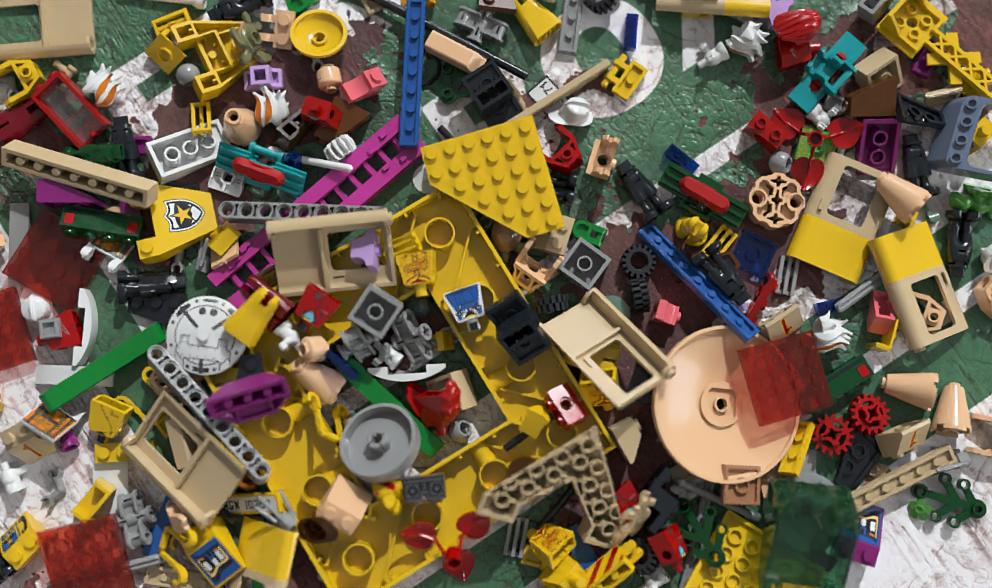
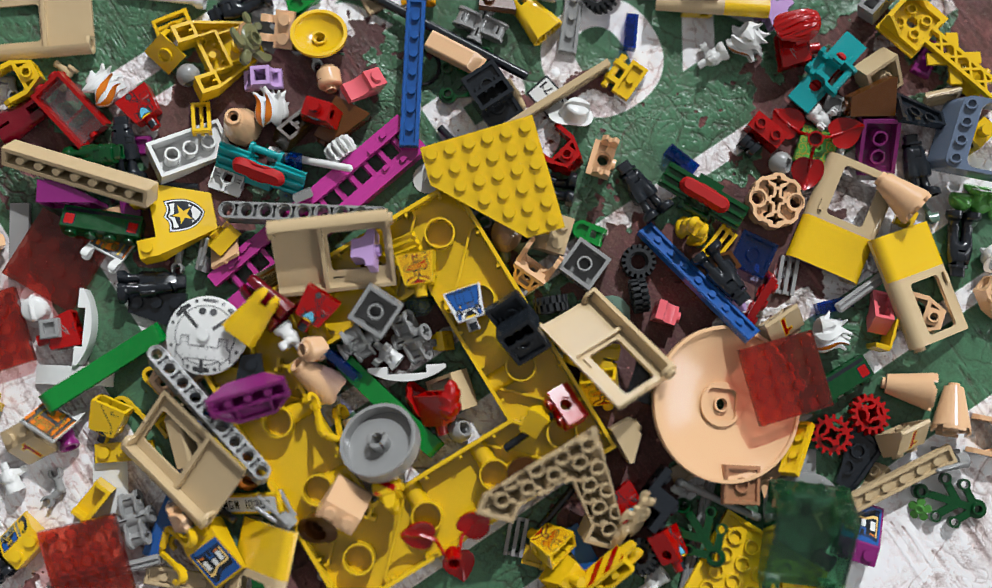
brick [403,472,447,505] -> none
none -> red torso [114,82,163,131]
none -> light grey tile [292,187,314,203]
none -> black wheel [736,132,763,159]

